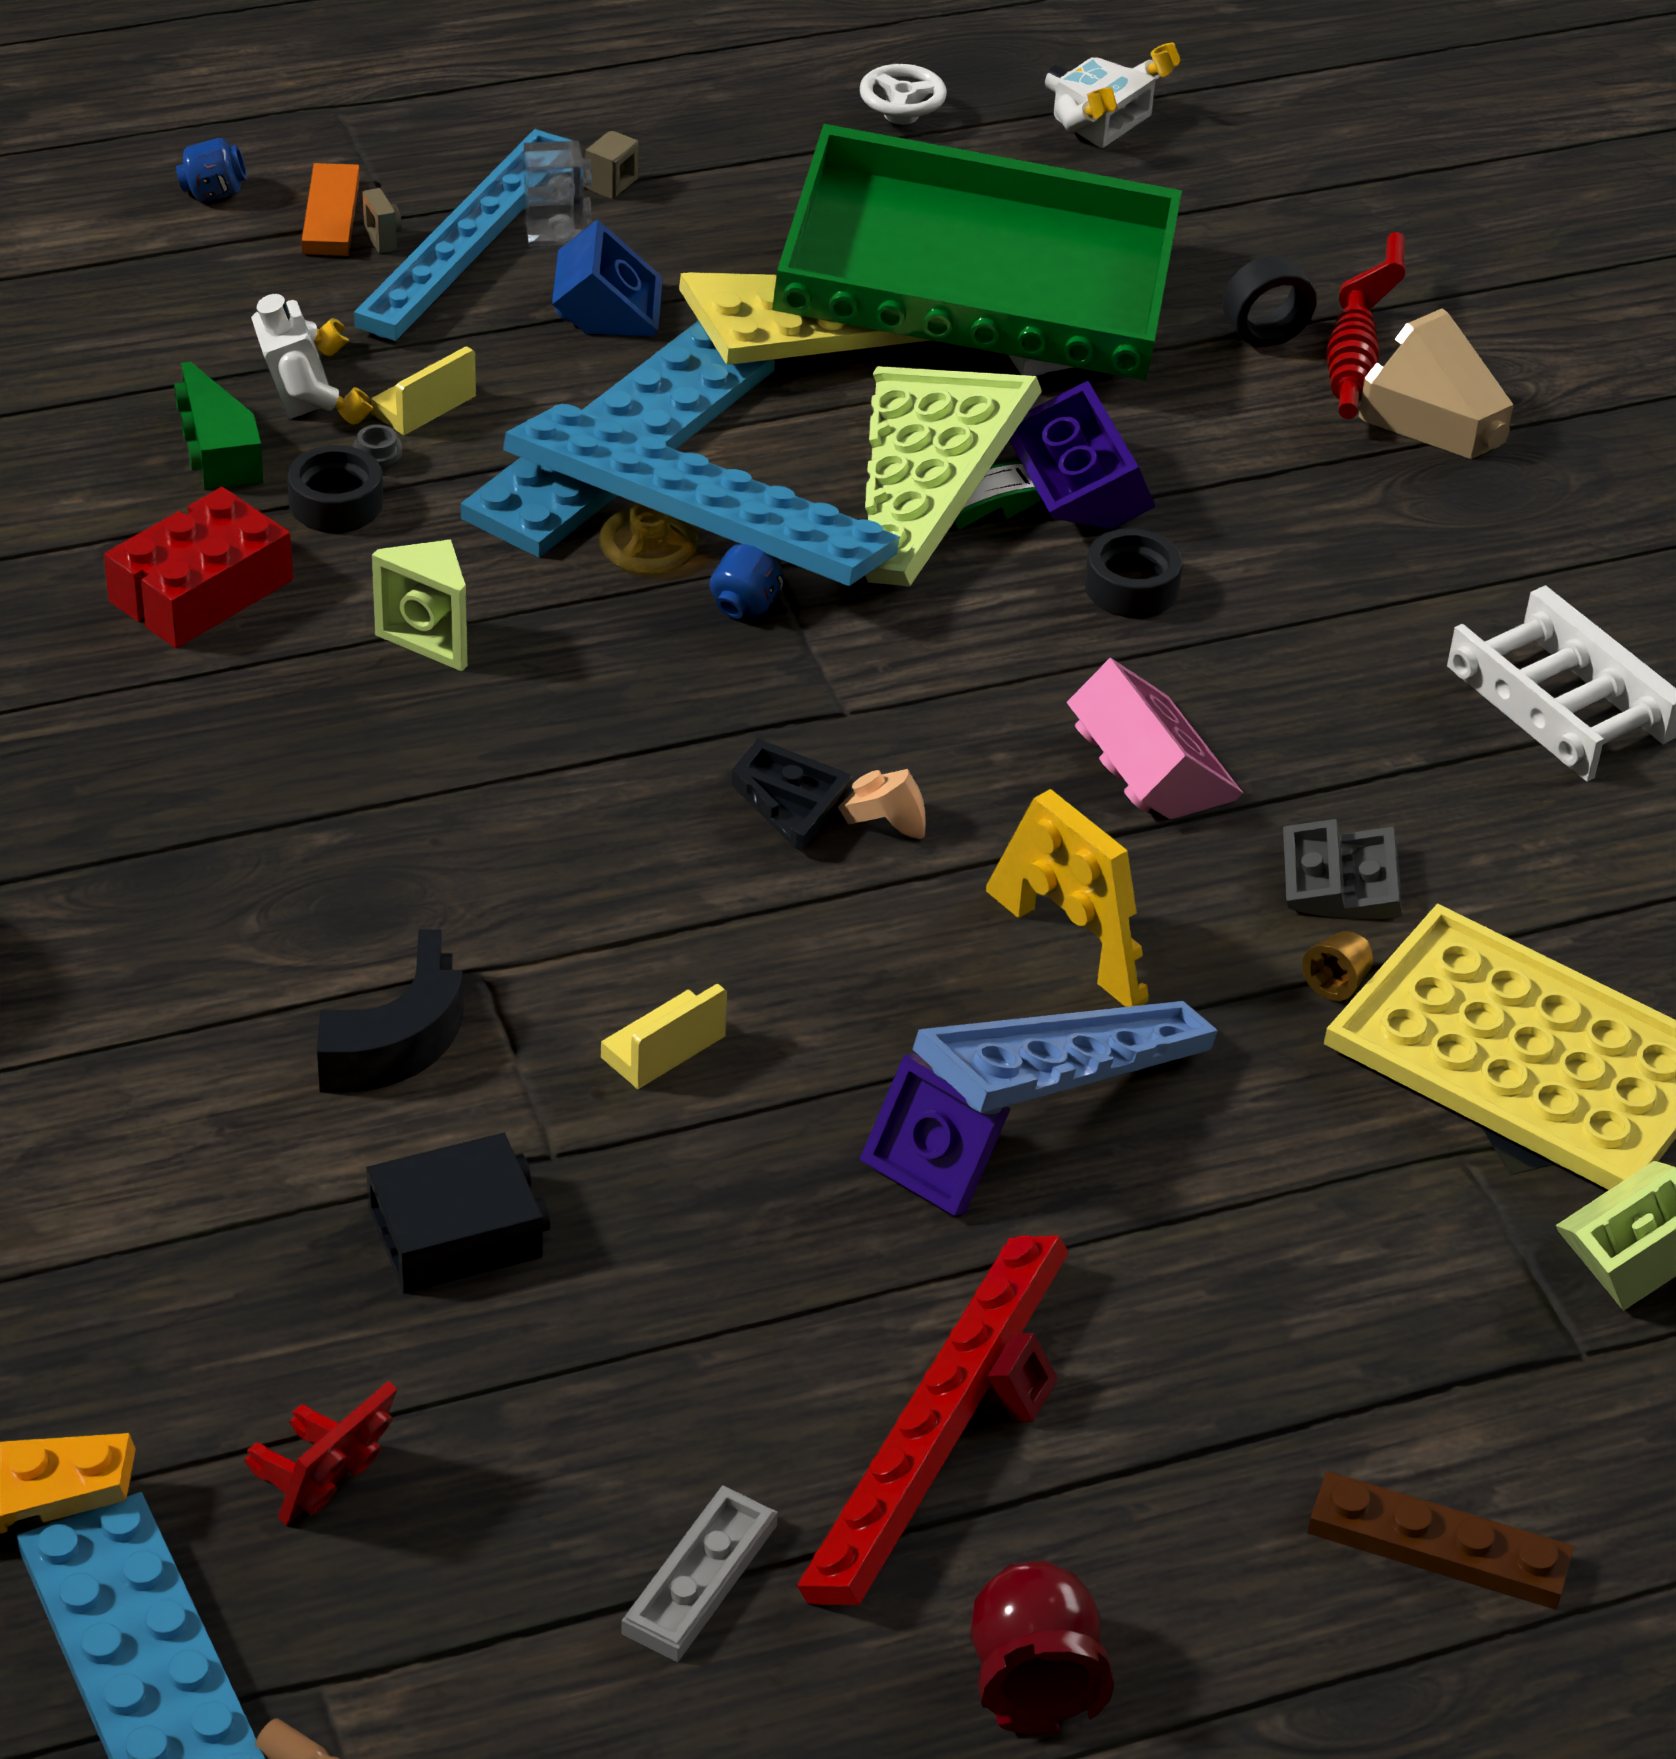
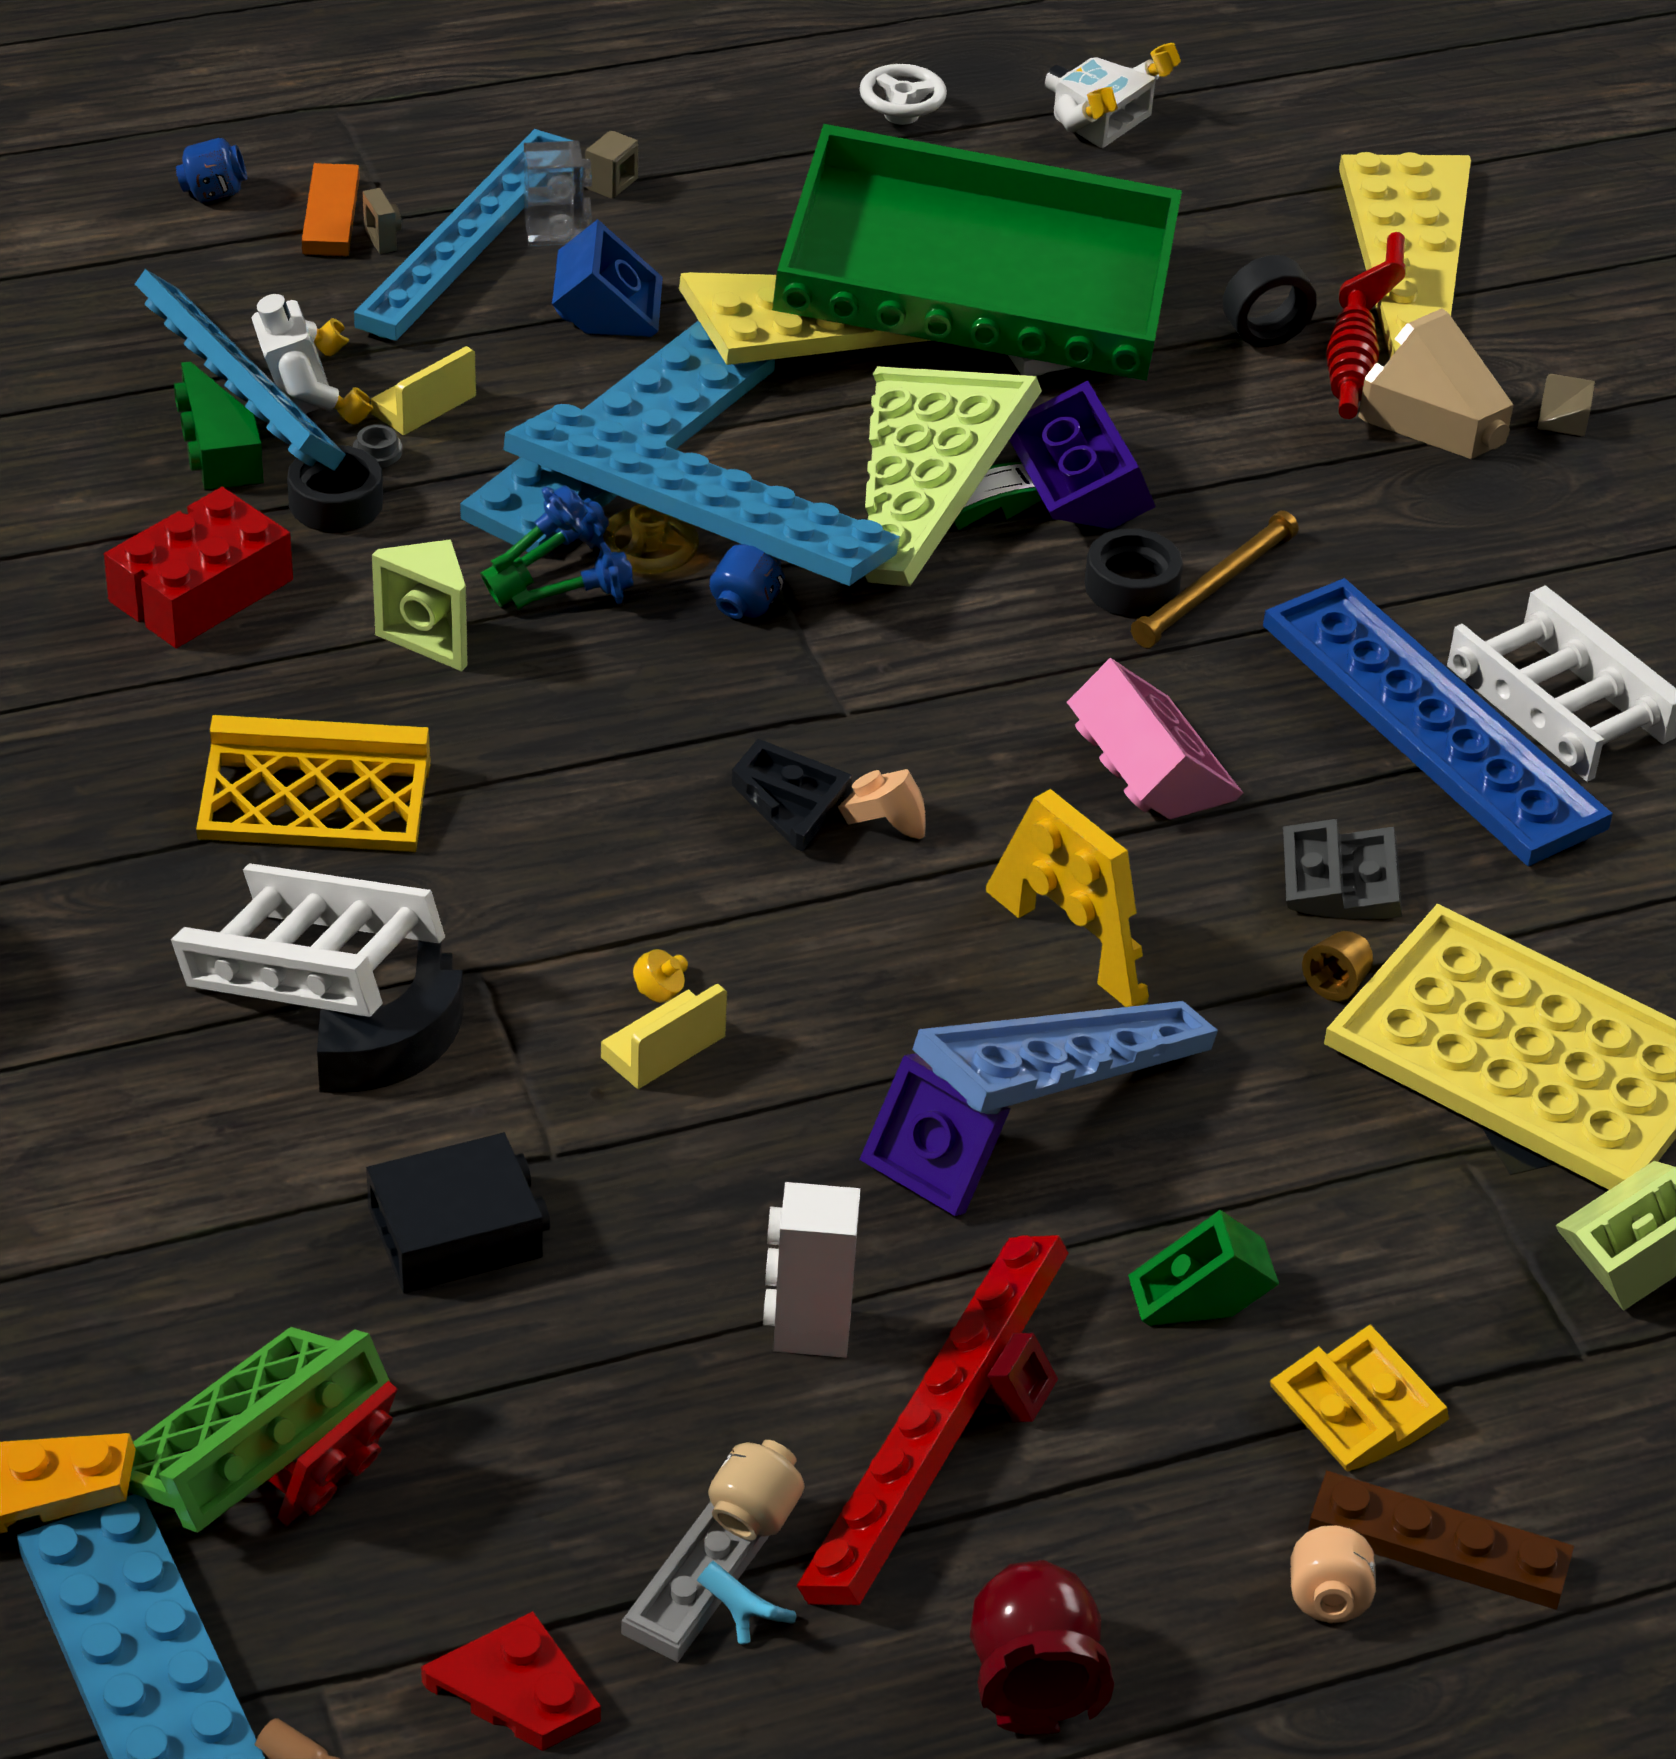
none -> bright green fence [128,1327,390,1533]
none -> dark azure plate [135,269,346,471]
none -> white fence [171,863,445,1017]
none -> yellow fence [196,715,431,852]
none -> red wing [421,1611,601,1751]
none -> plant [480,485,634,610]
none -> yellow piece [633,949,688,1003]
none -> medium azure bar [697,1560,796,1645]
none -> tan head [708,1440,805,1541]
none -> white brick [763,1182,860,1358]
none -> green slope [1128,1210,1279,1326]
none -> pearl gold bar [1131,511,1299,648]
none -> blue plate [1263,578,1613,866]
none -> yellow slope [1270,1324,1449,1472]
none -> light nougat head [1291,1525,1376,1623]
none -> light yellow wing [1339,152,1471,358]
none -> dark tan slope [1537,374,1595,437]

